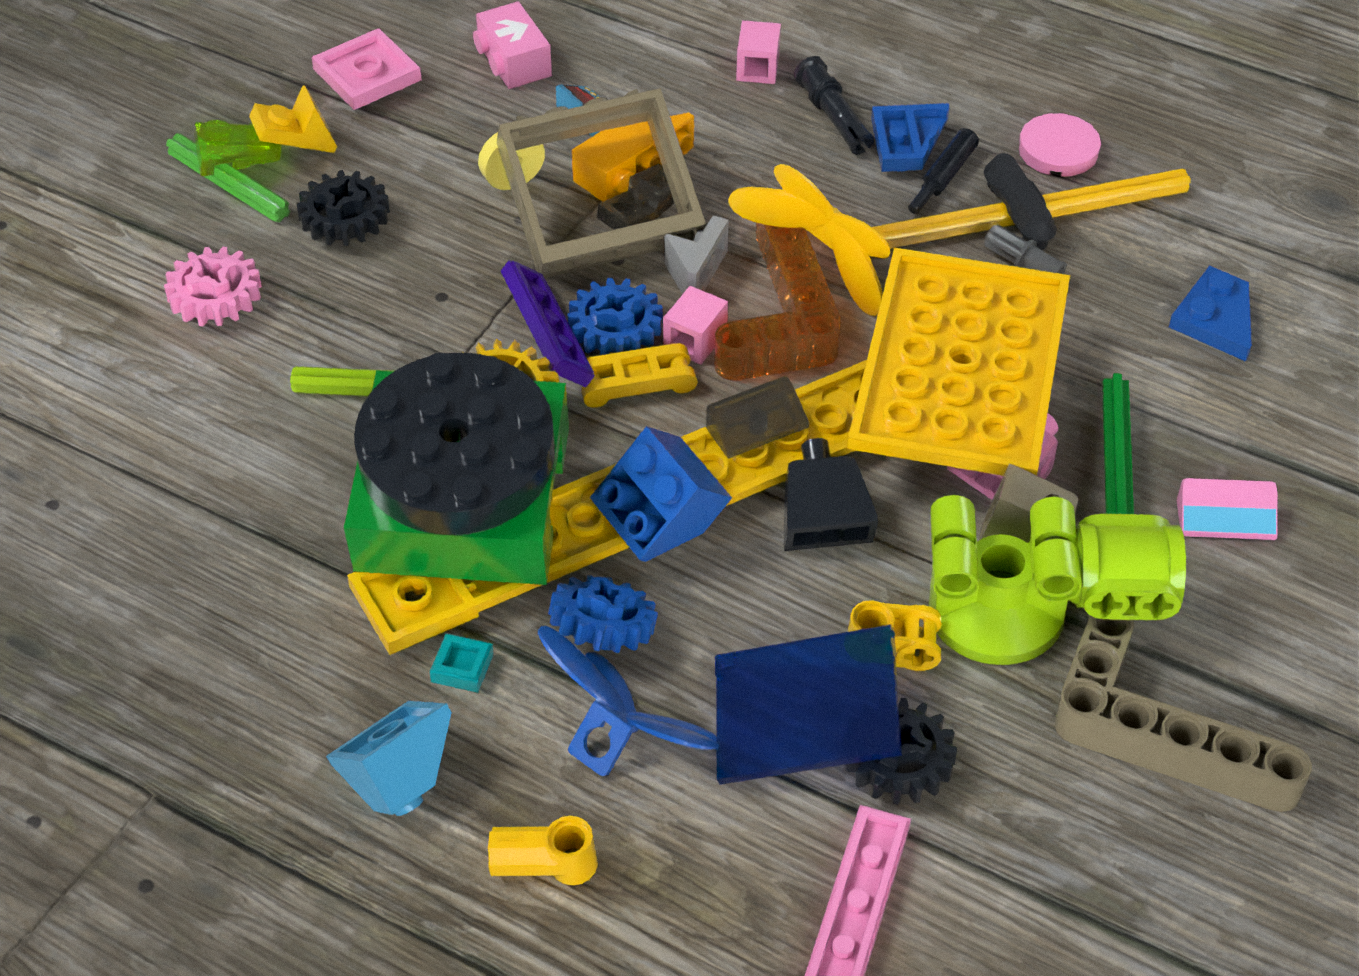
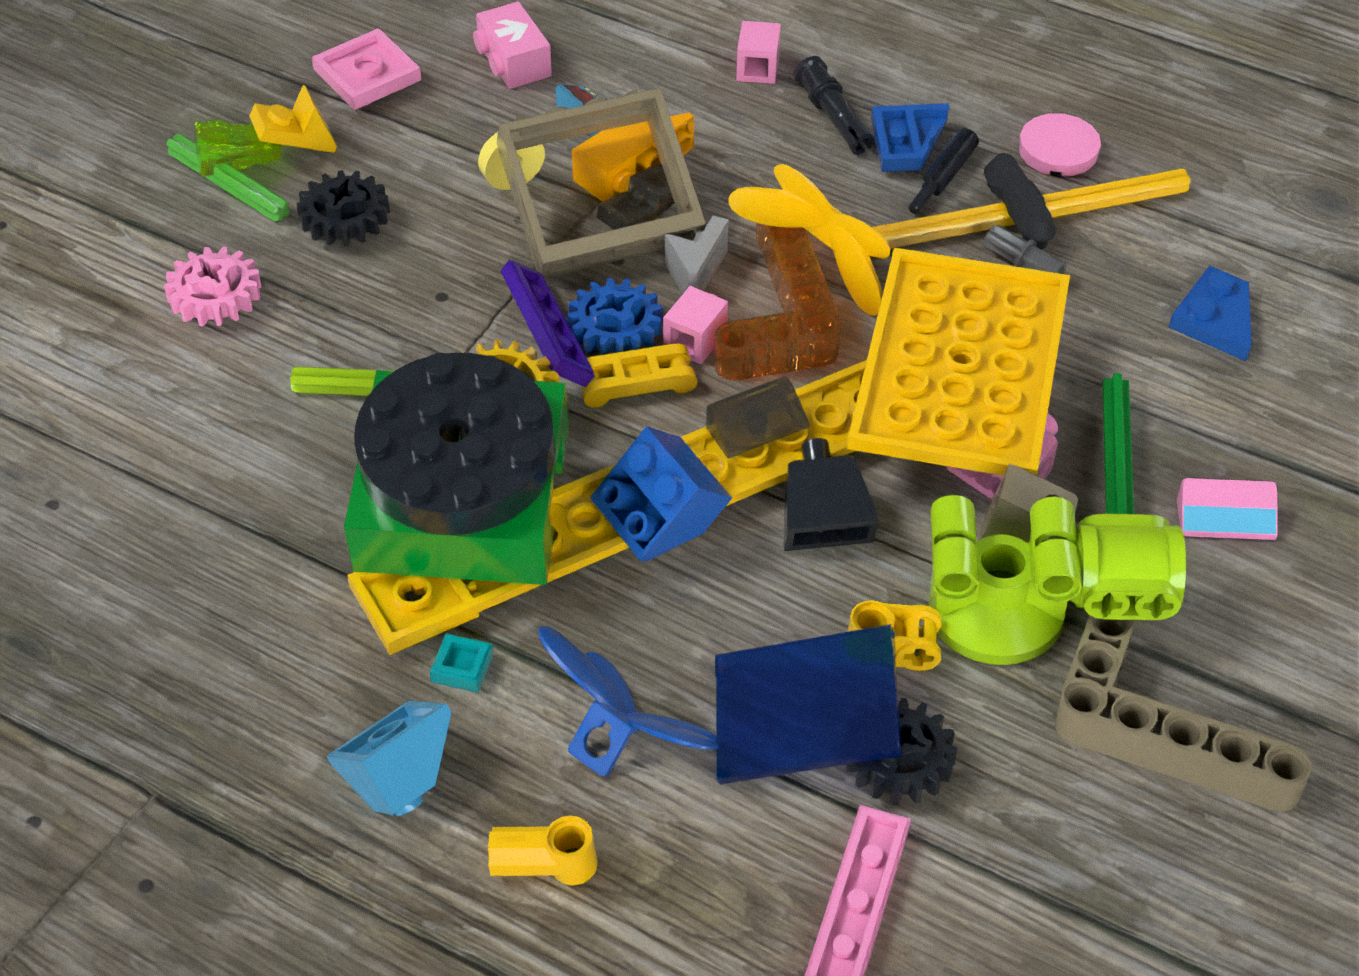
blue gear [548,575,658,653] -> none

